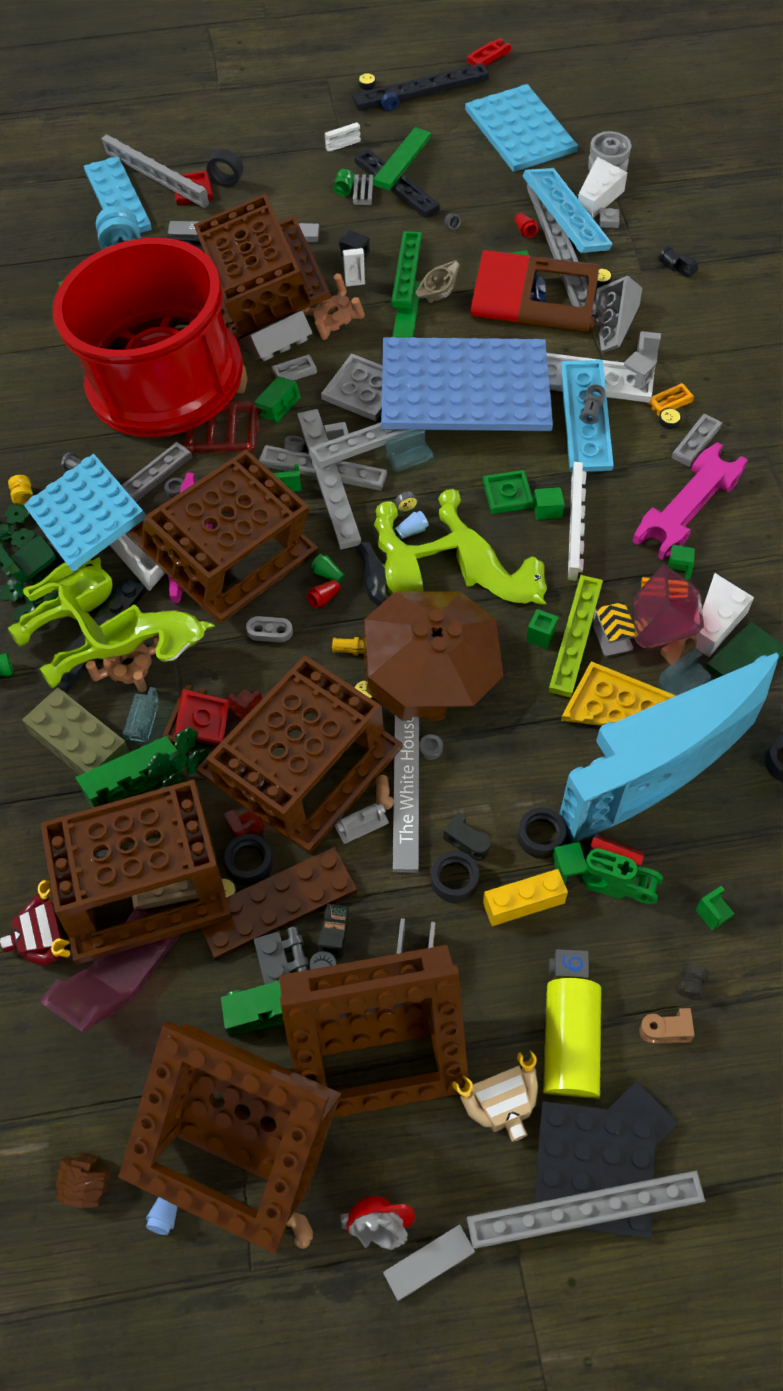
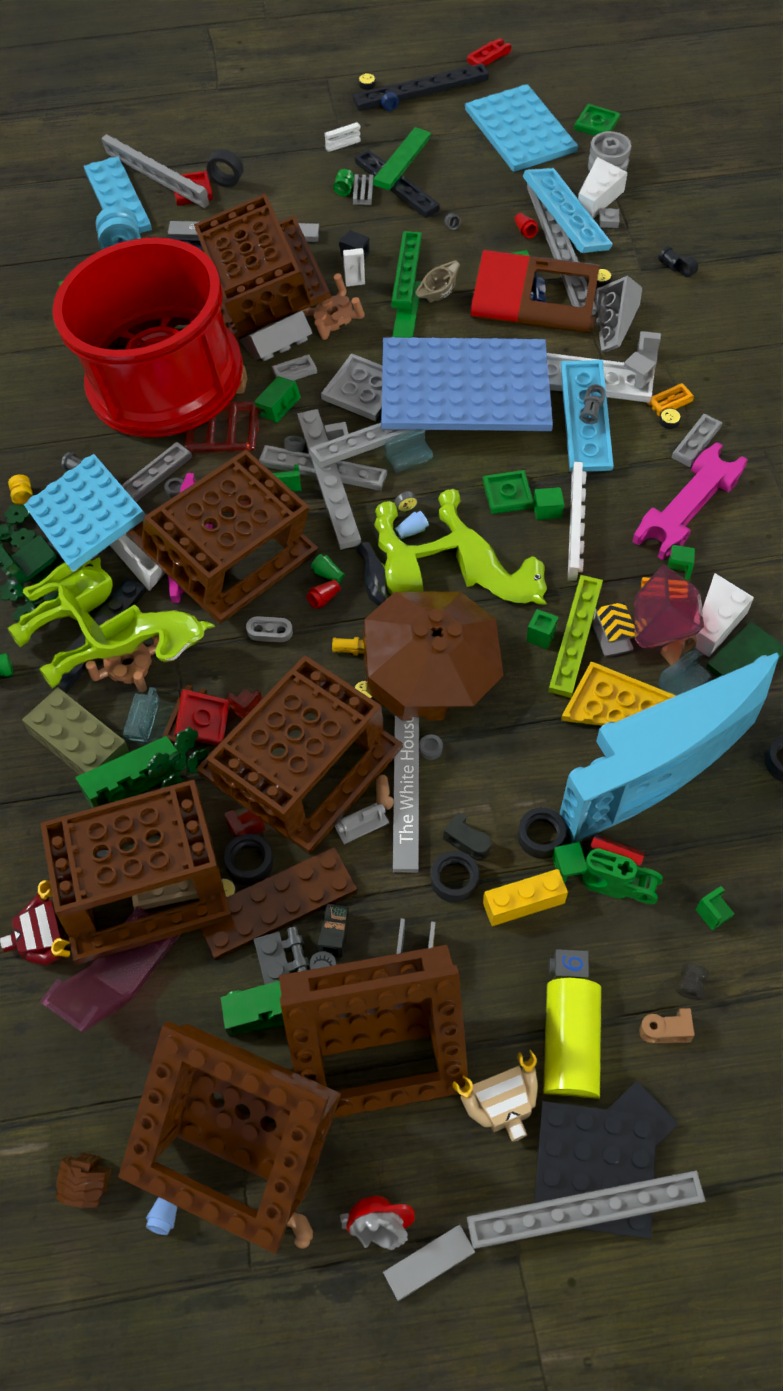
none -> green tile [574,104,621,136]

